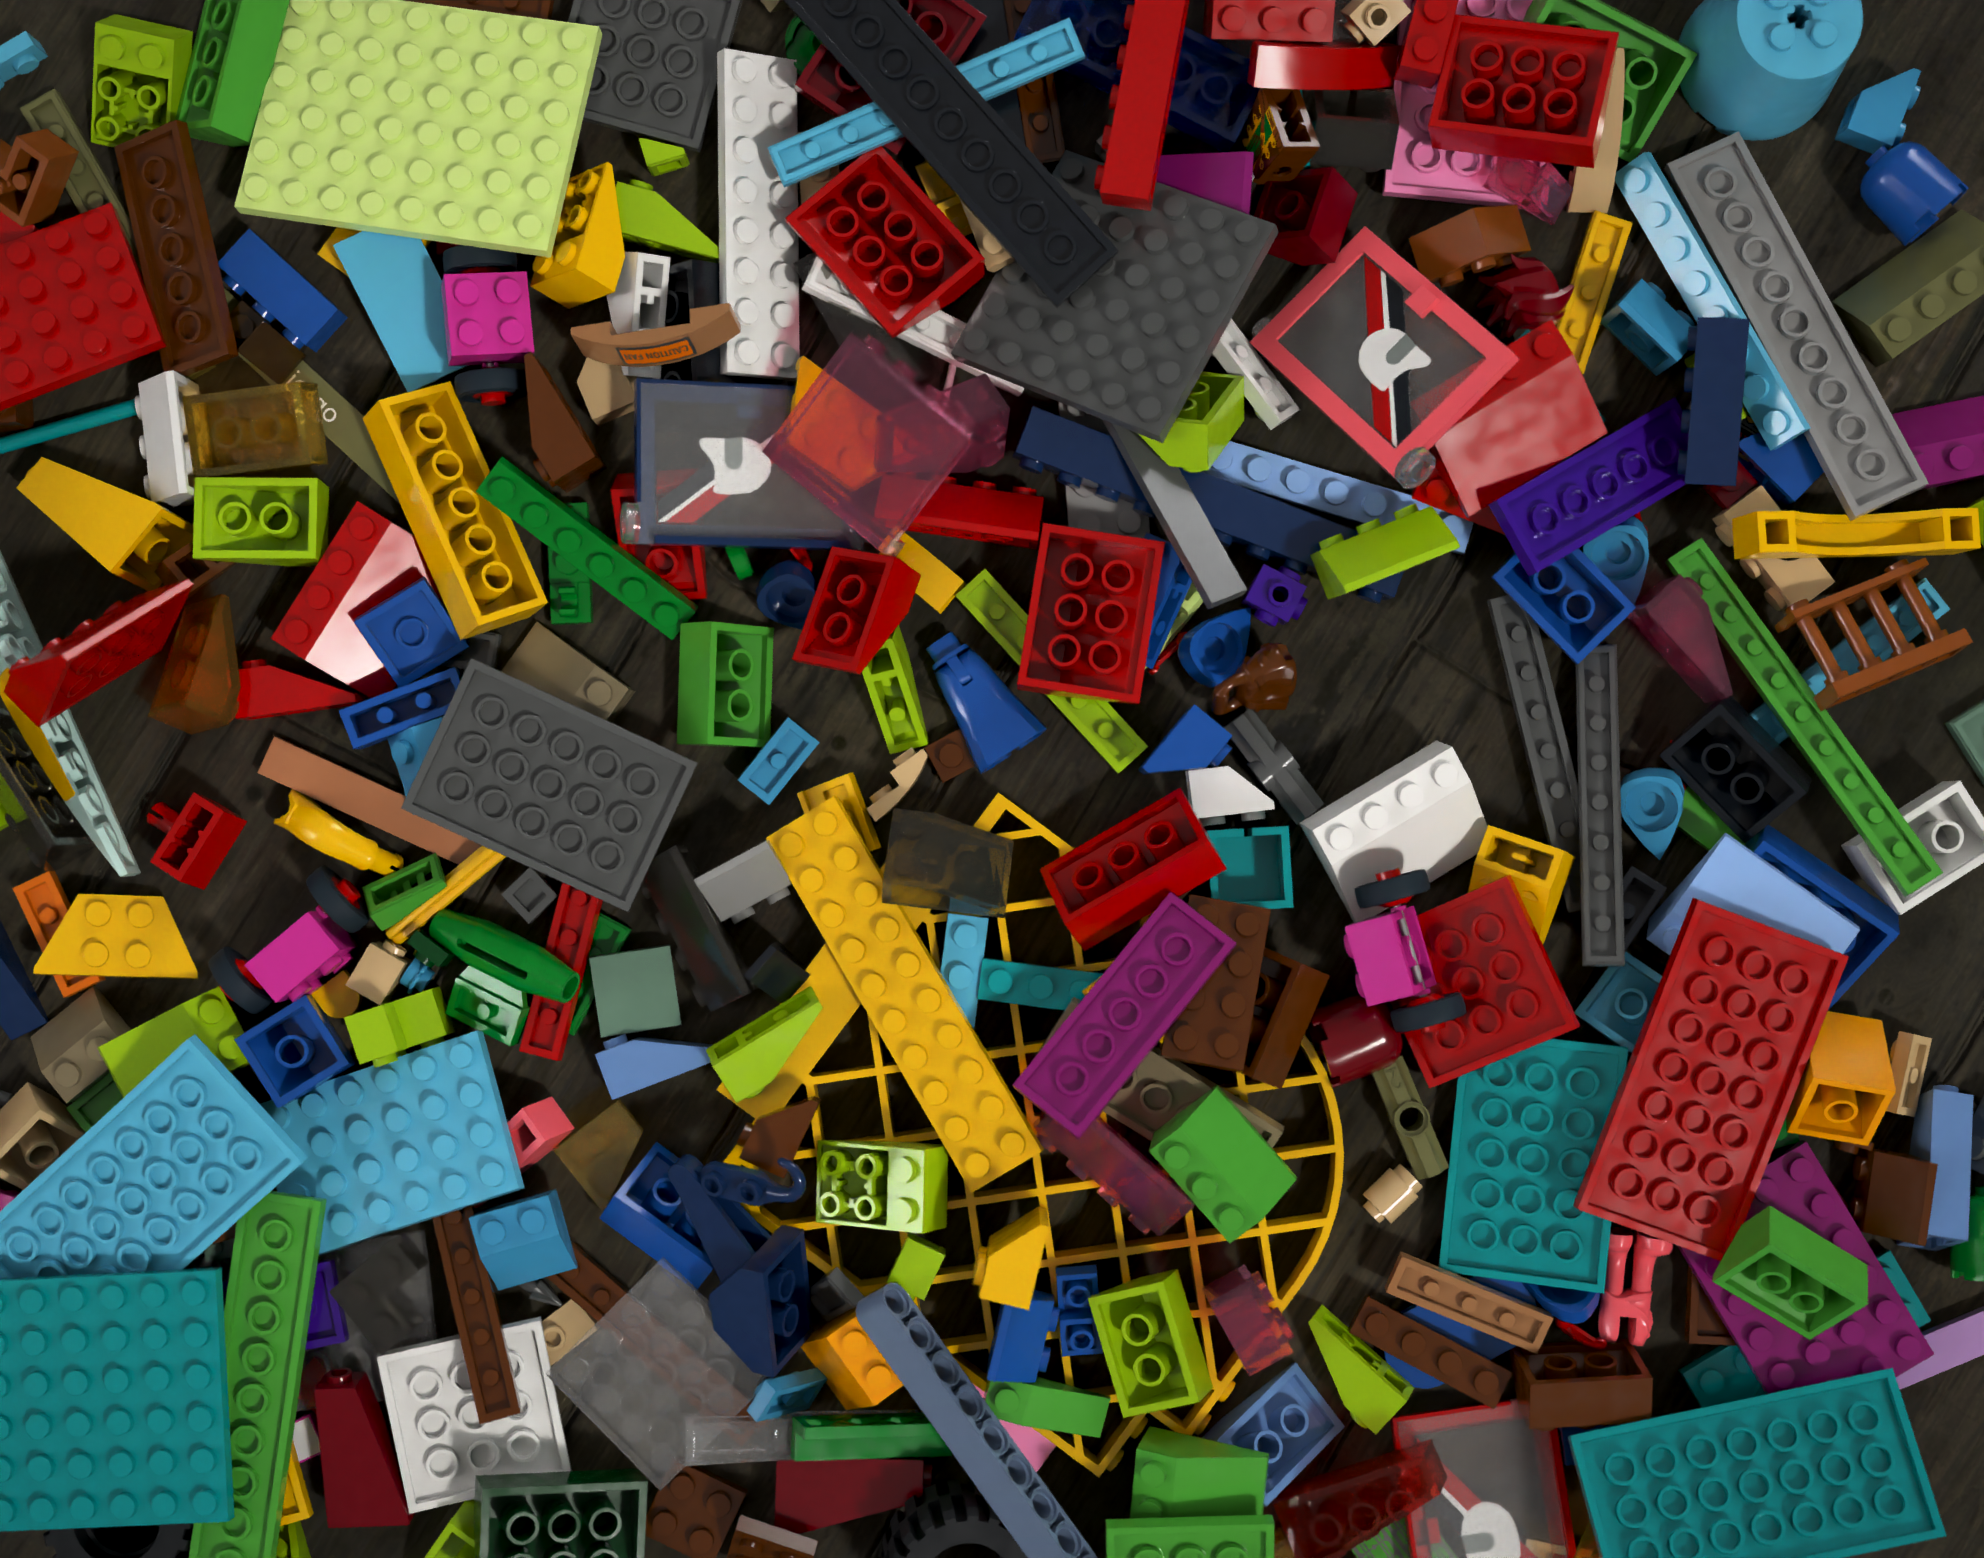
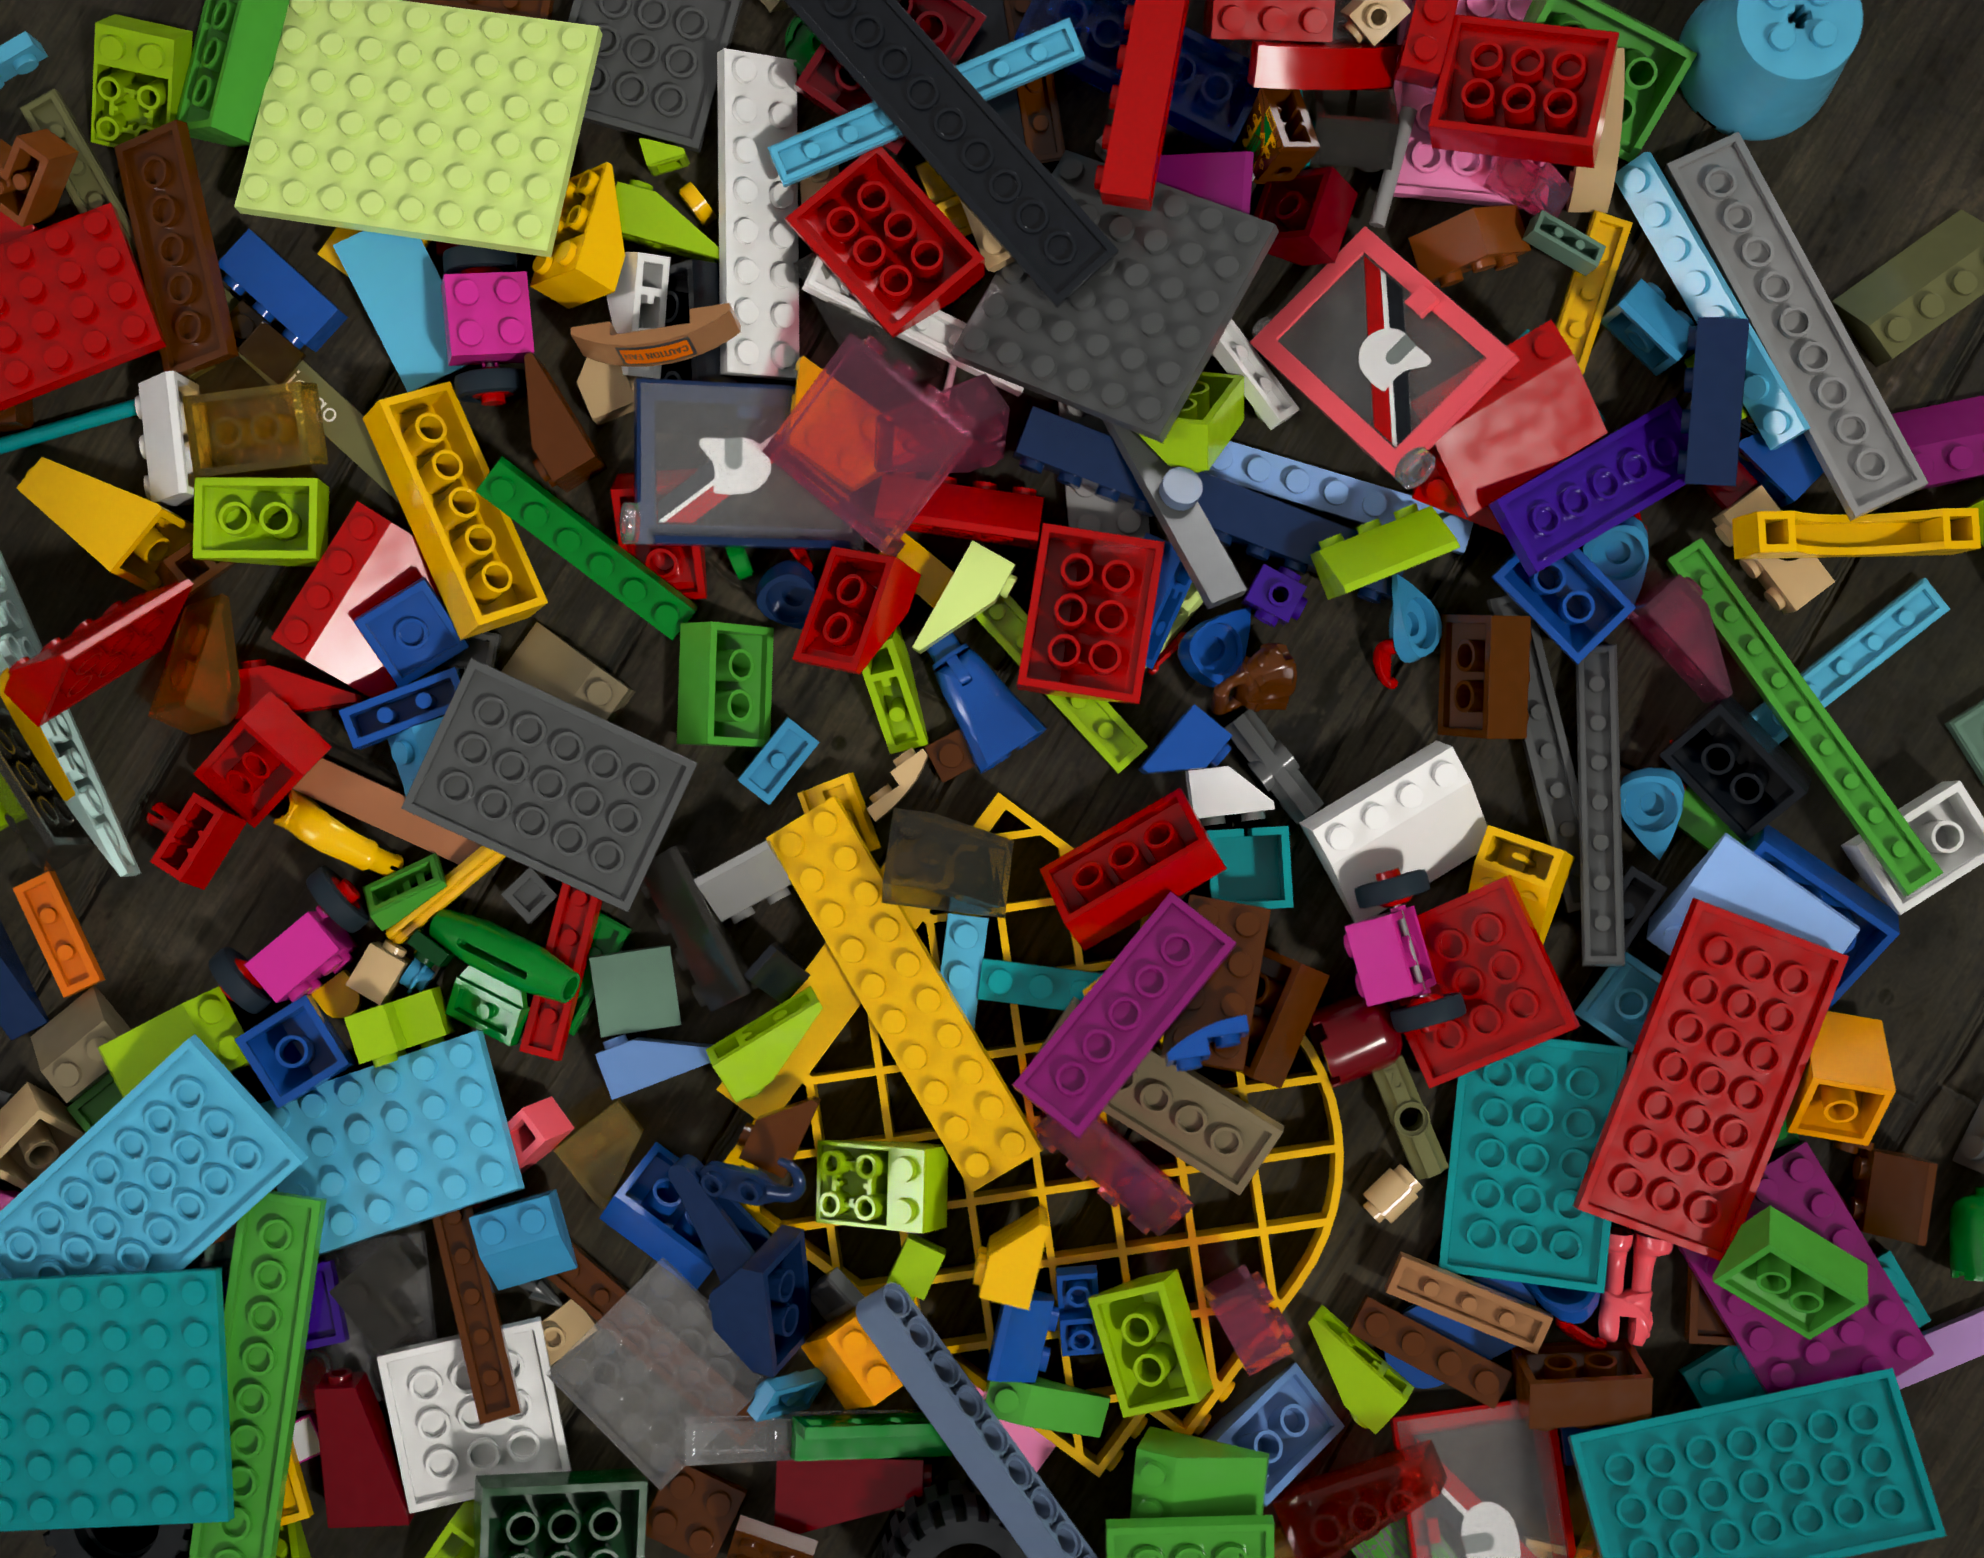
yellow wing [33,894,199,979] -> none
green plate [548,502,593,625] -> none
bright green slope [1149,1085,1297,1243] -> none
dark red hair [1477,254,1575,339] -> none
dark orange fence [1774,558,1973,711] -> none
dark azure slope [1835,68,1921,154] -> none
blue cylinder [1860,141,1969,246] -> none
tan plate [1886,1031,1932,1117] -> none
medium blue slope [1896,1085,1974,1251] -> none
none -> red slope [193,691,332,828]
none -> yellow tile [679,181,717,227]
none -> yellowish green slope [912,540,1018,654]
none -> tile [1159,467,1203,511]
none -> blue slope [1165,1015,1249,1071]
none -> light grey bar [1369,106,1417,228]
none -> dark azure piece [1373,574,1442,689]
none -> reddish brown slope [1437,614,1532,739]
none -> sand green piece [1522,210,1606,276]

